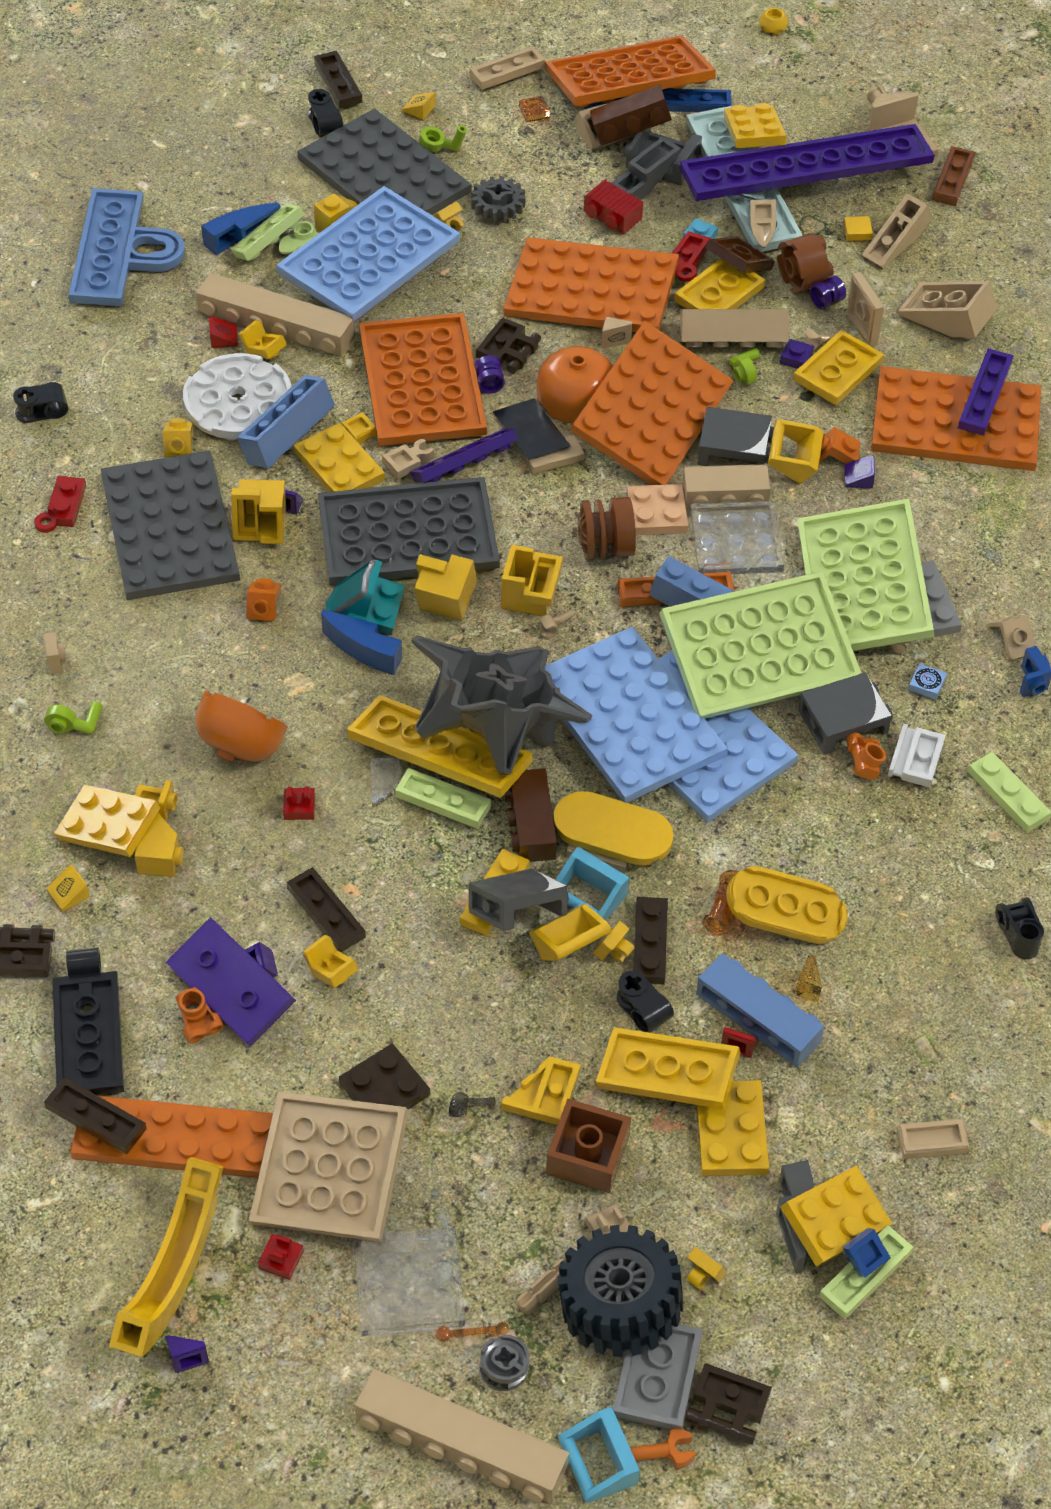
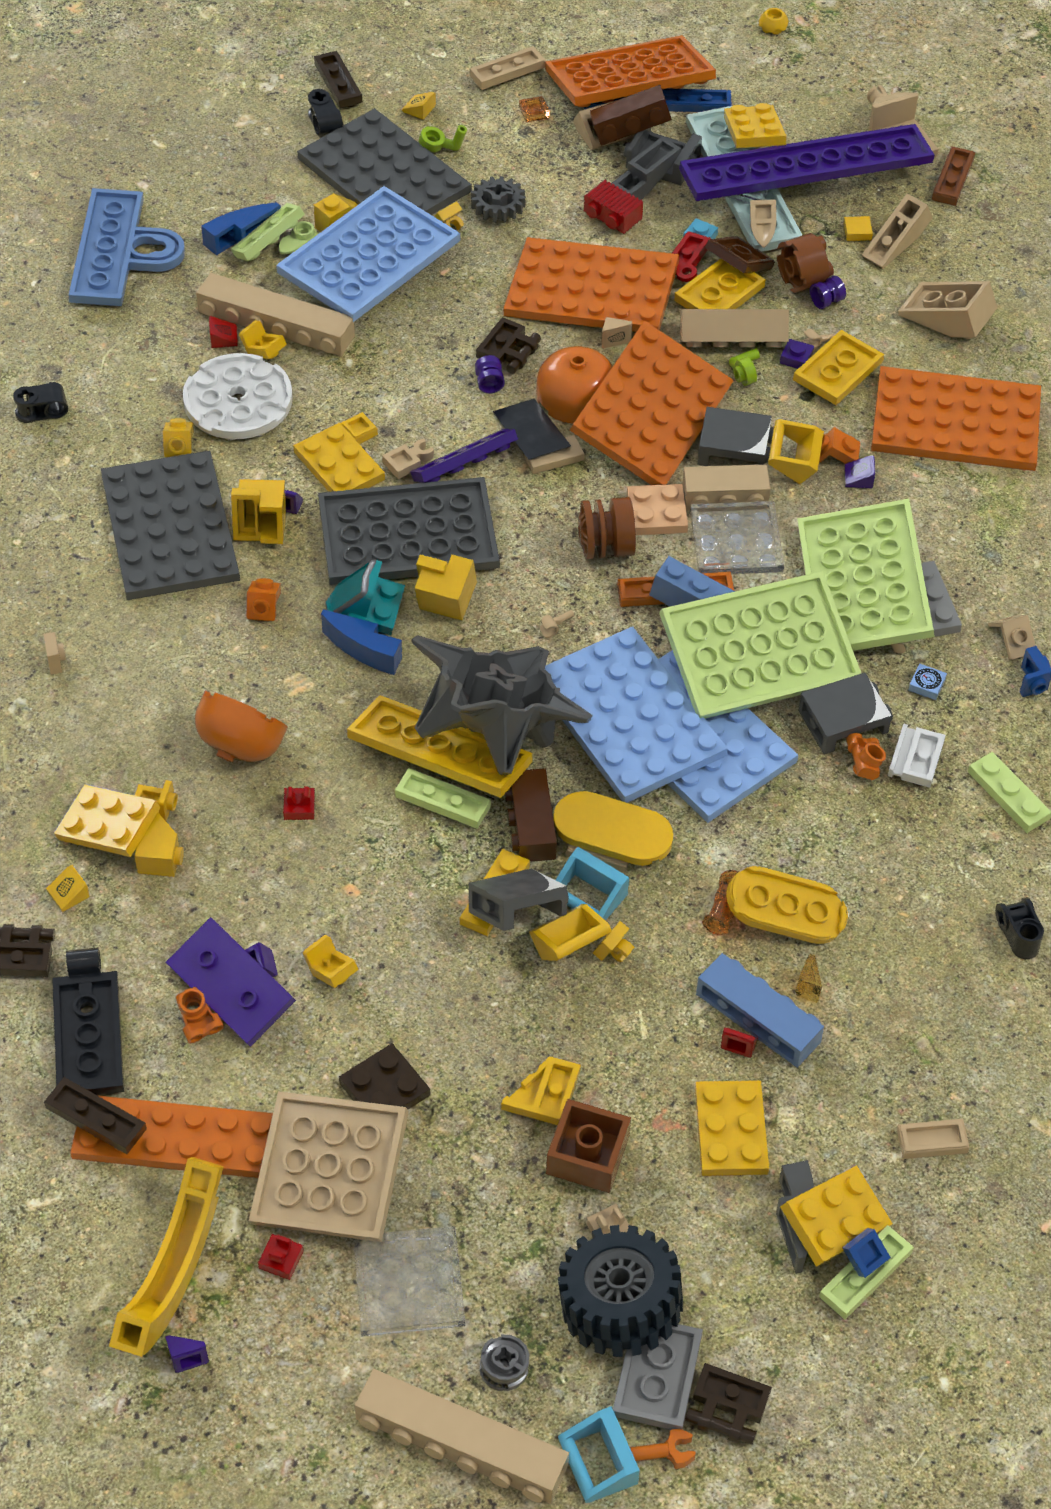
red hinge [34,476,86,533] -> none
lime plate [44,701,103,734] -> none
medium blue brick [237,375,335,468] -> none
dark brown plate [287,867,366,952] -> none
orange plate [359,313,487,446] -> none
clear slope [370,757,401,807] -> none
clear orange hinge [437,1322,509,1342] -> none
clear smoke hand [449,1092,496,1117] -> none
yellow plate [501,544,563,616] -> none
tan axle [516,1258,566,1315] -> none
yellow plate [596,1027,740,1109] -> none
black piece [617,971,674,1033] -> none
dark brown plate [633,896,668,985] -> none
yellow tile [686,1247,727,1290] -> none
tan tile [846,272,884,347] -> none
dark purple plate [957,348,1014,436] -> none

